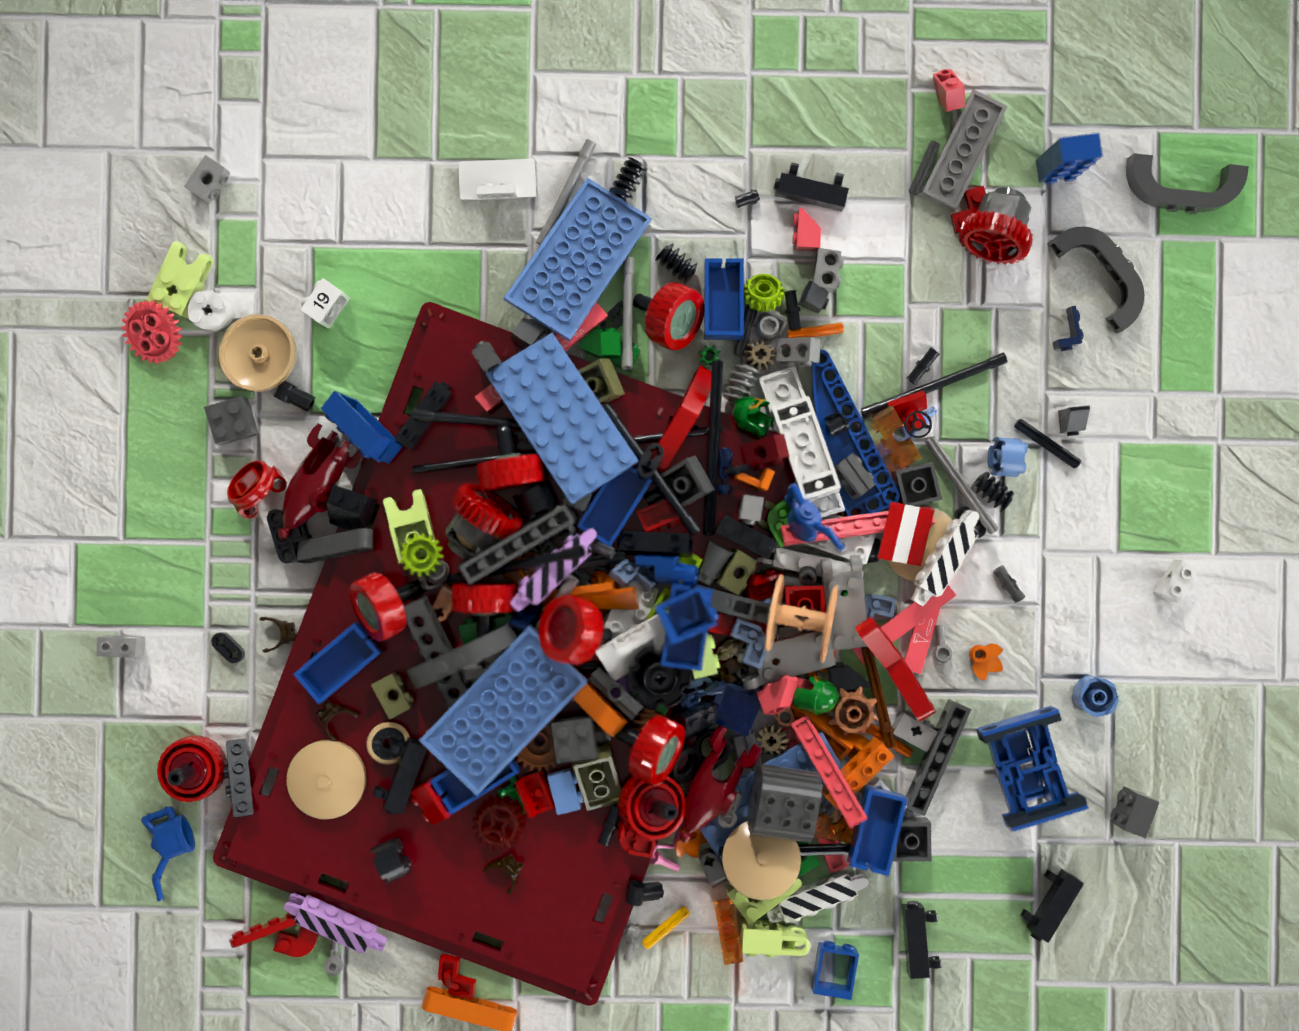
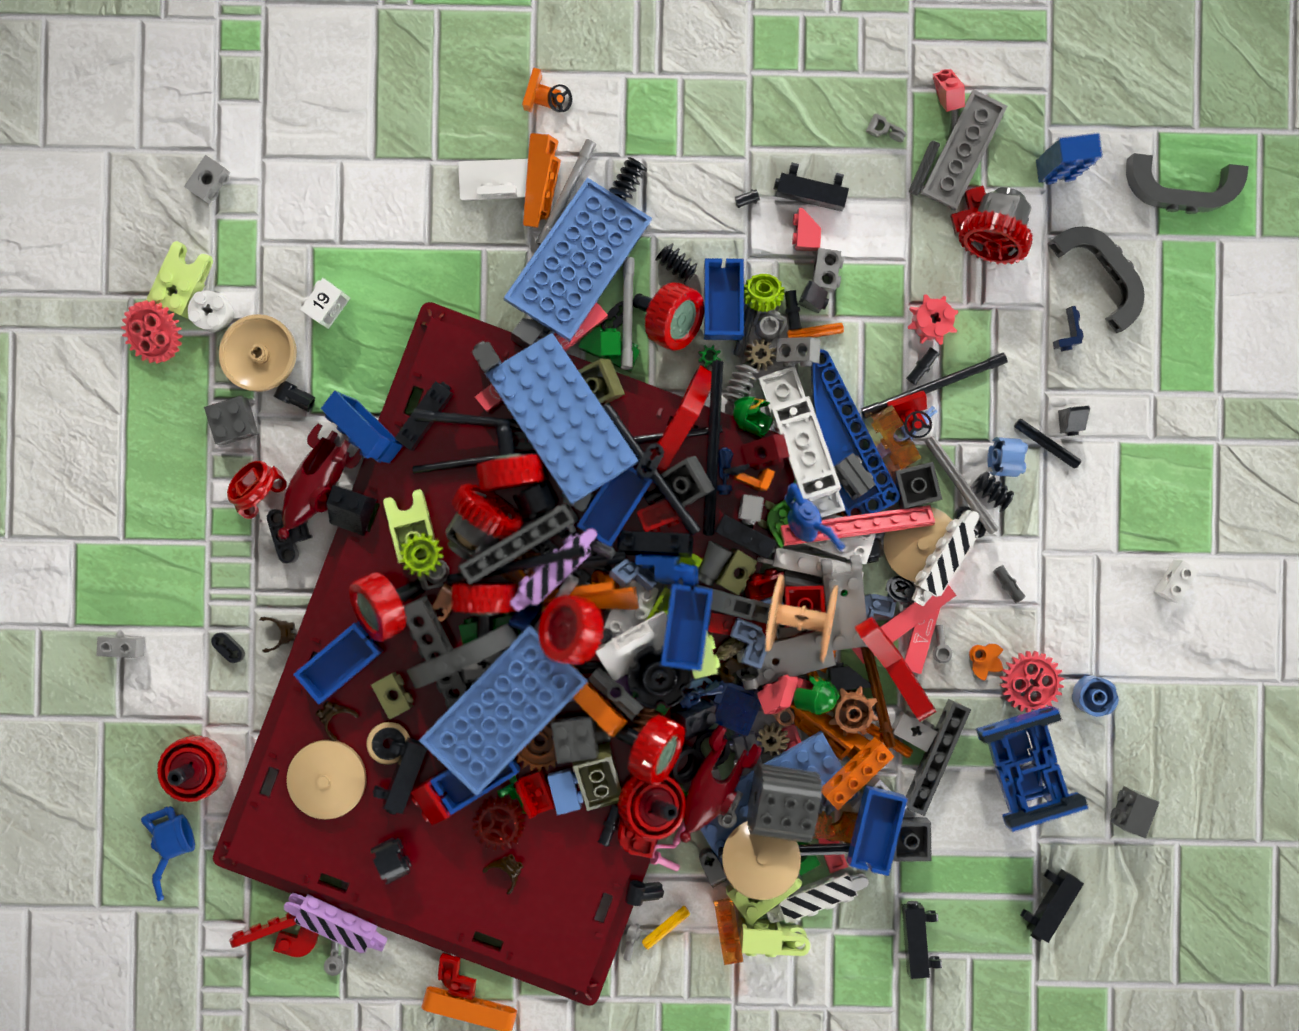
black bracket [224,739,254,818] -> none
dark grey beam [296,528,373,563] -> none
blue window [655,586,719,645] -> none
orange plate [675,826,707,858] -> none
coral tile [791,715,868,829] -> none
dark grey bush [799,566,816,585] -> none
blue window [811,941,859,1000] -> none
black piece [824,412,850,437] -> none
red sticker [878,502,934,566] -> none
none -> orange piece [522,67,572,113]
none -> orange wedge [523,133,561,228]
none -> light grey piece [866,113,906,142]
none -> black gear [885,576,915,605]
none -> coral brick [908,294,959,345]
none -> coral gear [1000,651,1064,713]

